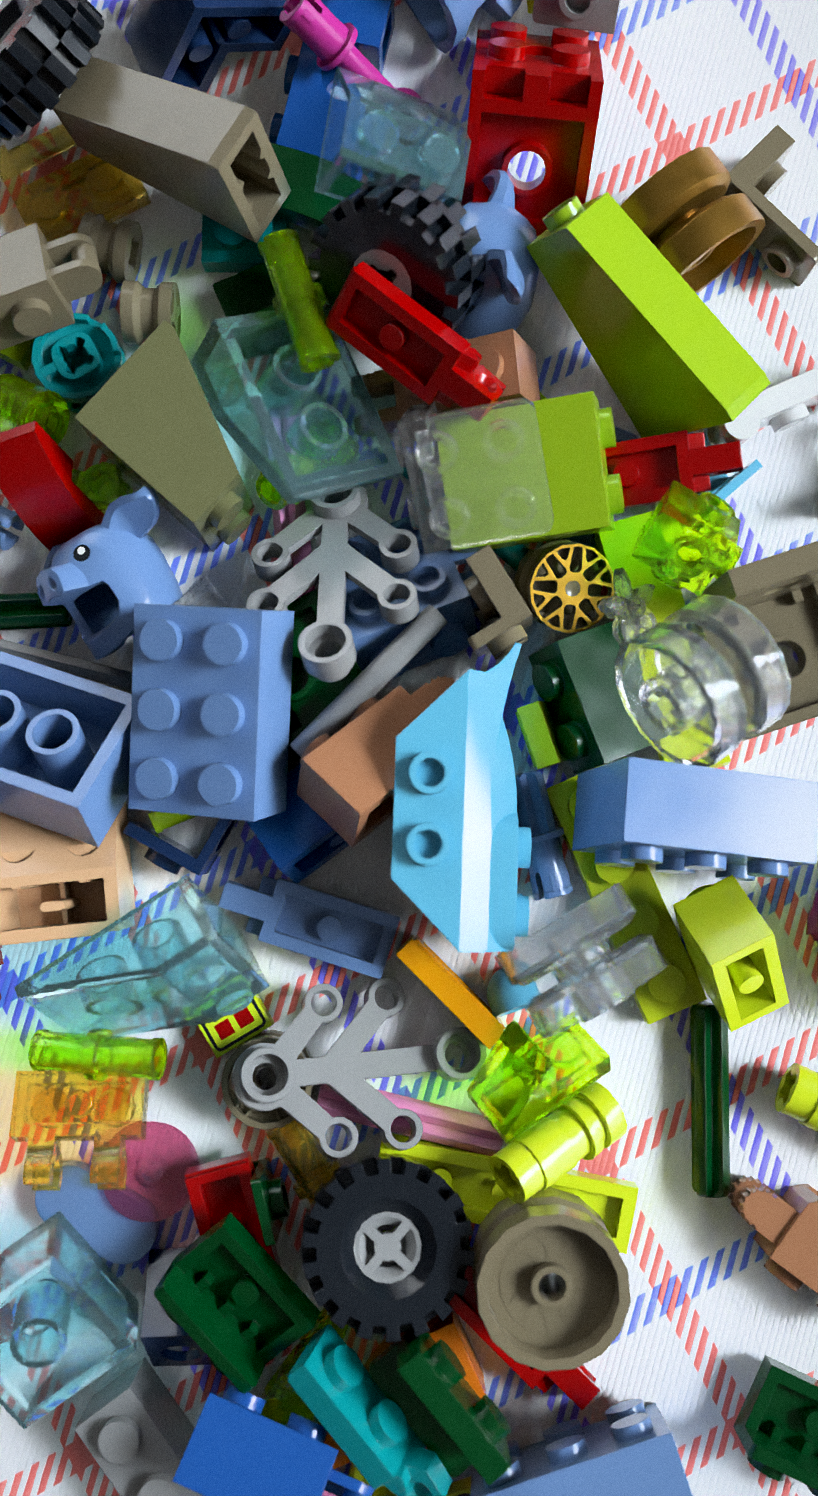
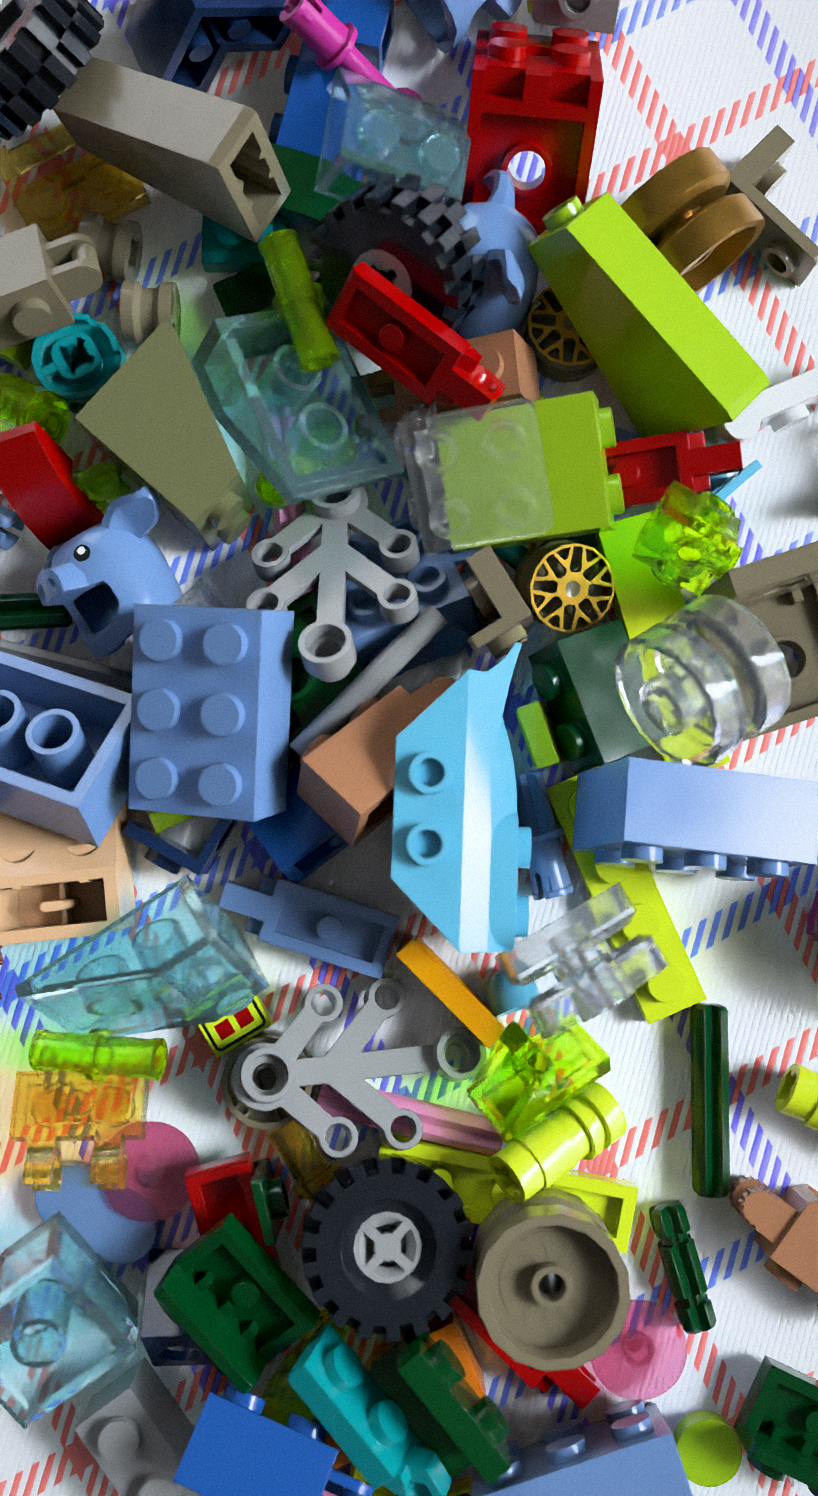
clear plant [597,567,659,647] -> none
neon yellow brick [673,874,789,1032] -> none
none -> dark tan wheel [524,286,598,383]
none -> clear pink piece [591,1299,687,1401]
none -> dark green axle [649,1200,717,1334]
none -> lime tile [673,1410,742,1487]

